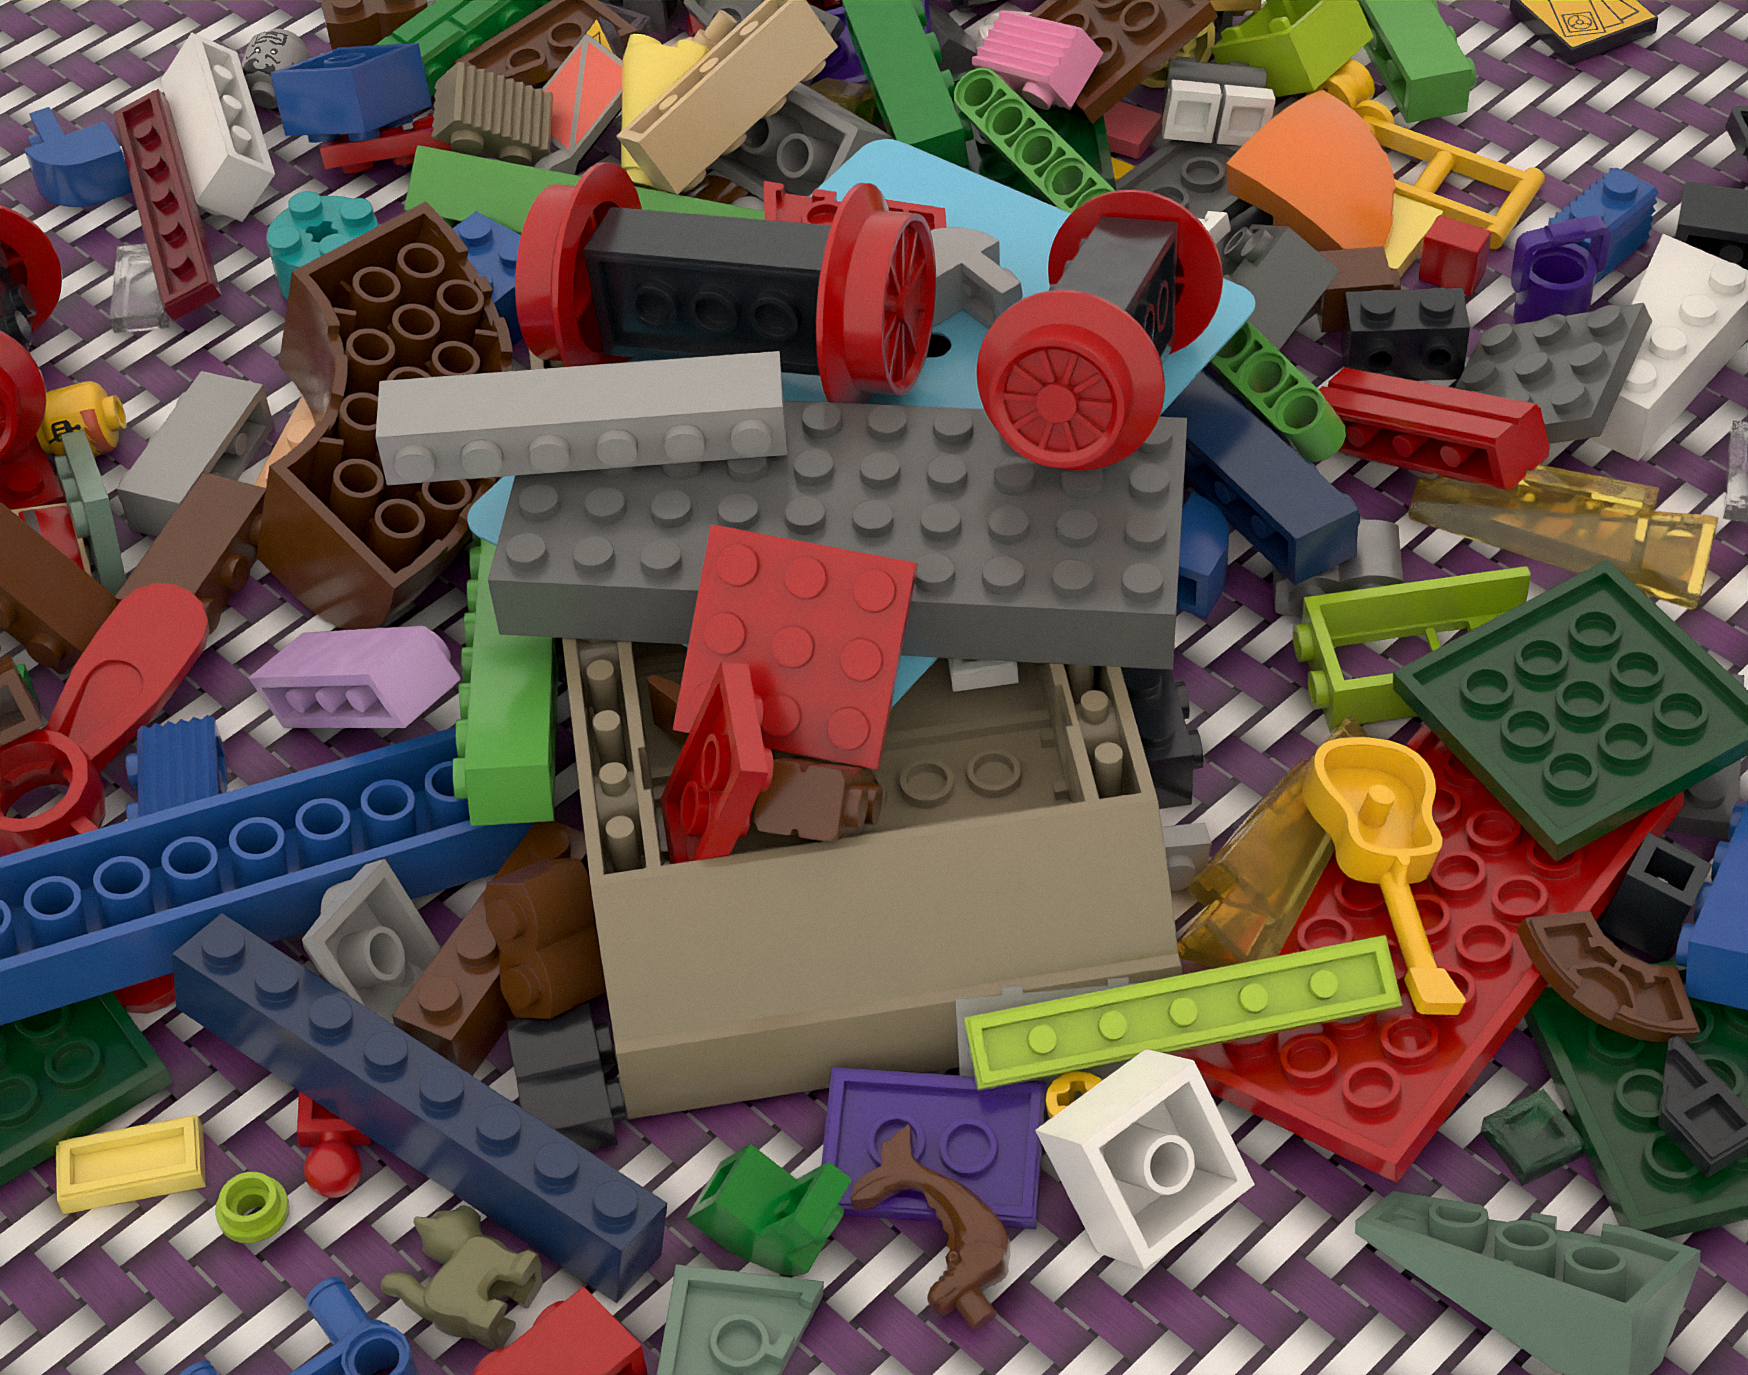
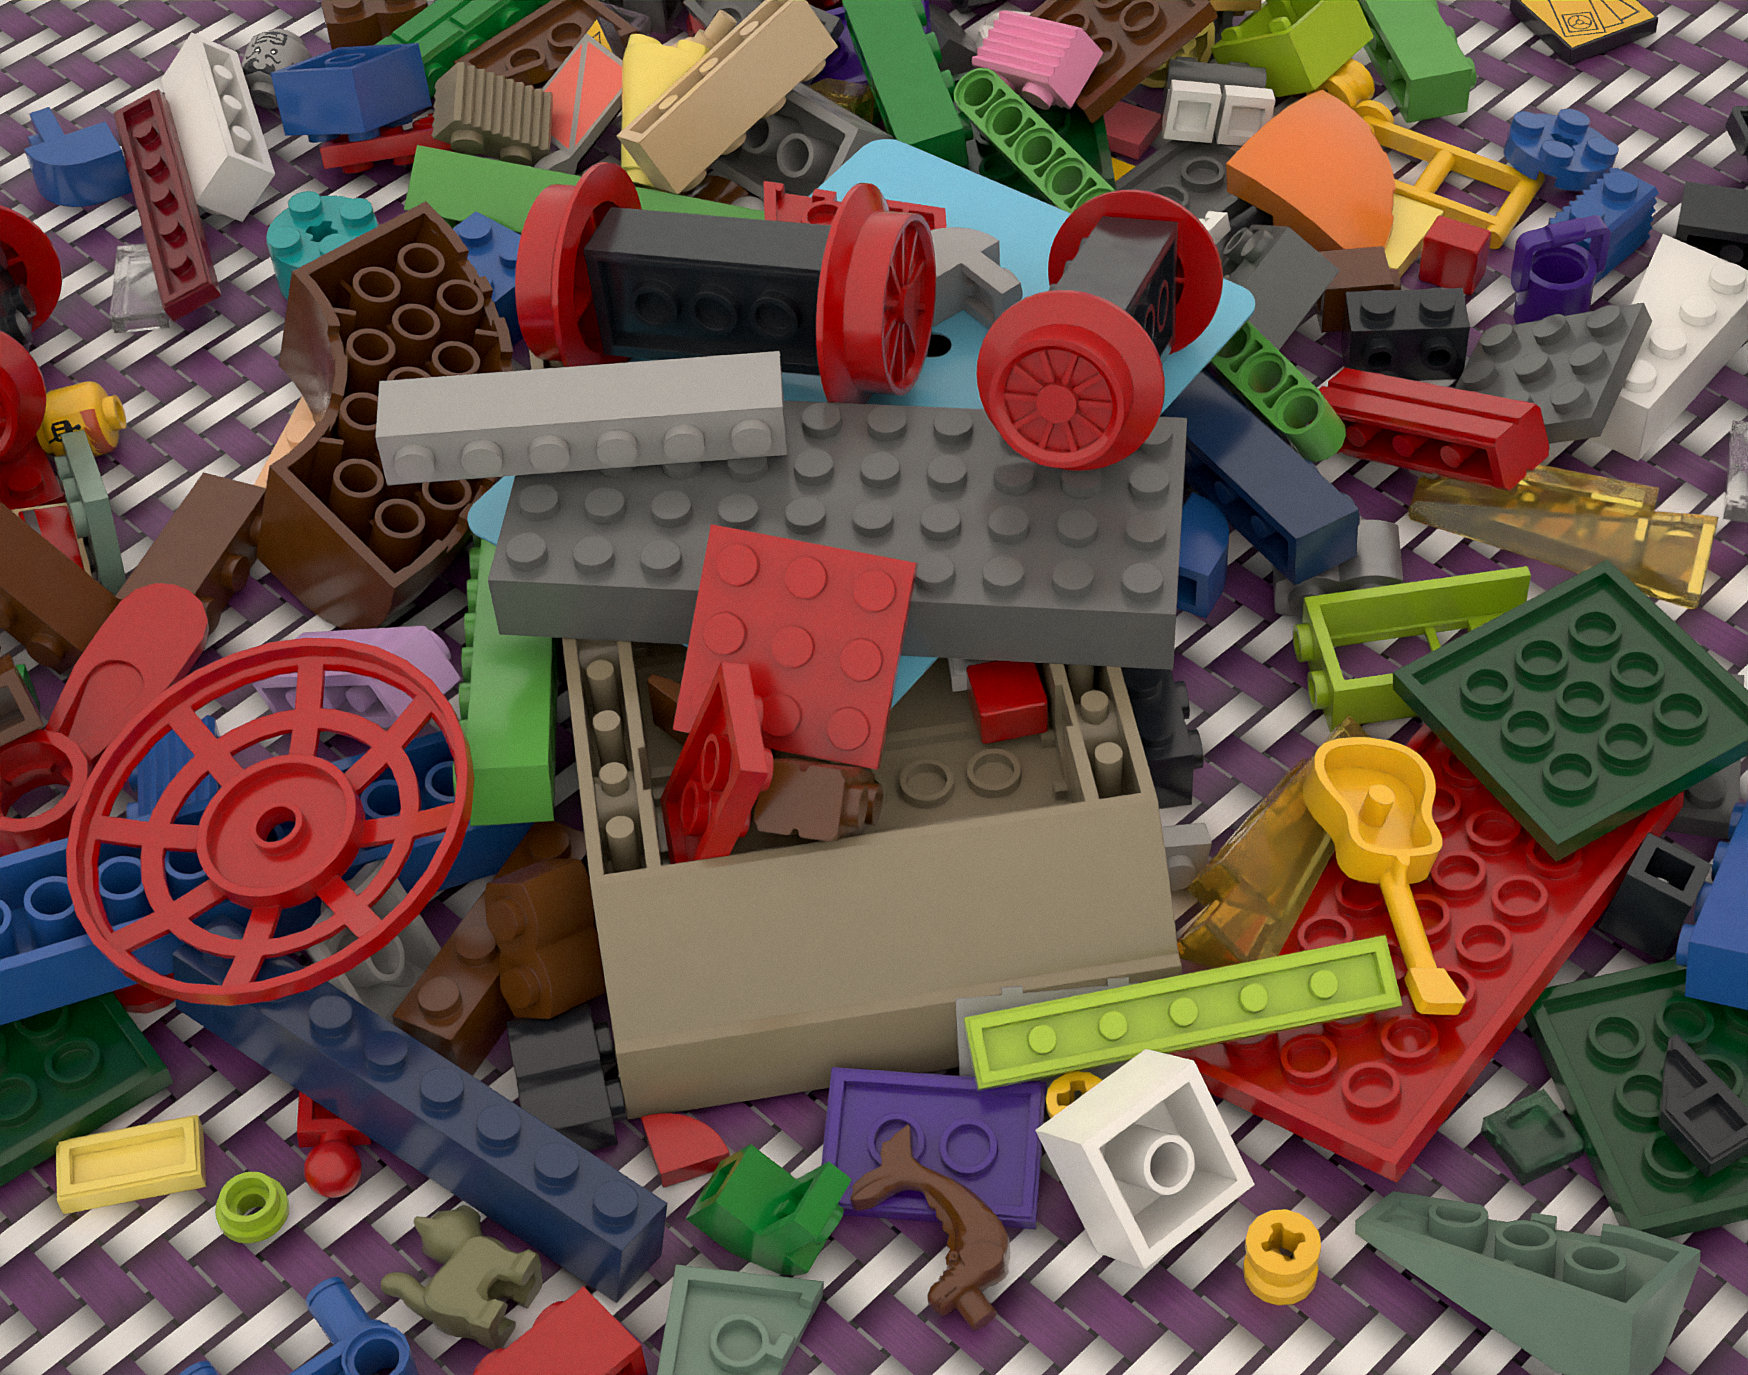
light grey brick [117,371,274,537] -> none
reddish brown tile [1516,910,1700,1043] -> none
none -> red dish [66,637,475,1006]
none -> red tile [641,1113,730,1188]
none -> red piece [966,661,1048,744]
none -> yellow wheel [1243,1209,1321,1305]
none -> blue plate [1503,109,1619,191]

